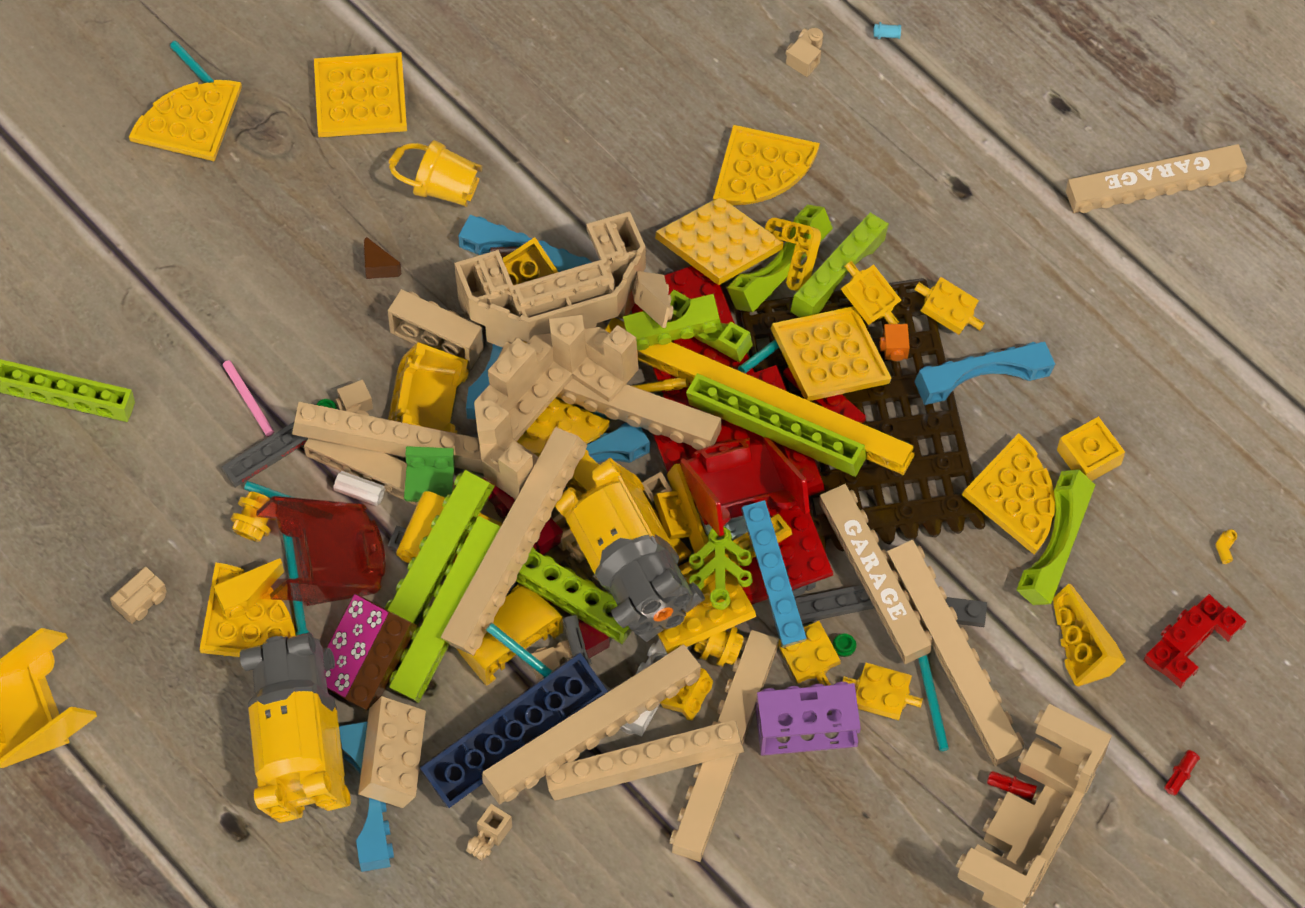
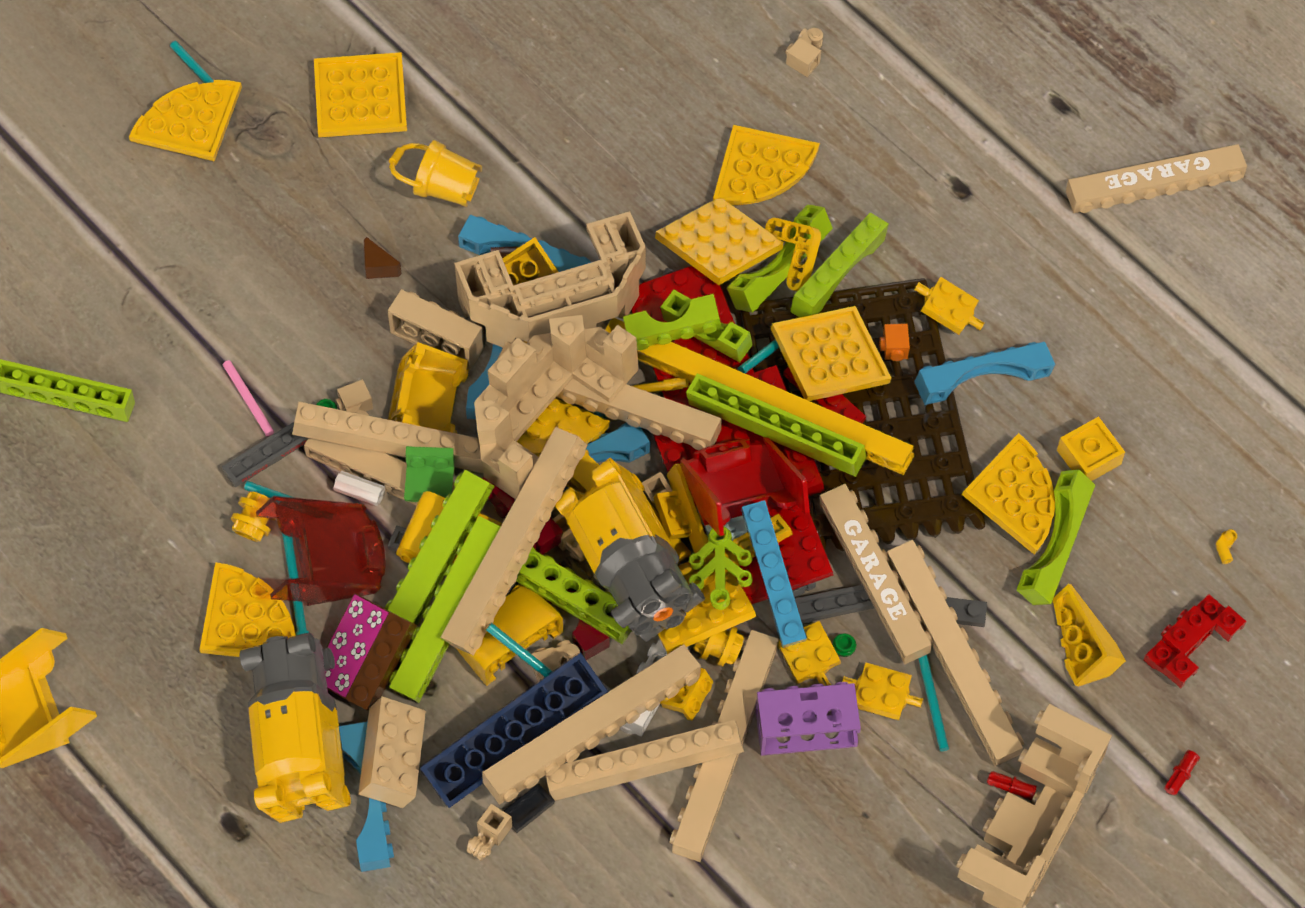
tan brick [110,567,167,624] -> none
yellow slope [213,558,284,620] -> none
dark grey pin [562,615,592,667] -> none
tan slope [632,271,673,328] -> none
yellow plate [841,261,901,325] -> none
medium azure pin [873,22,901,39] -> none
none -> black tile [504,783,555,833]

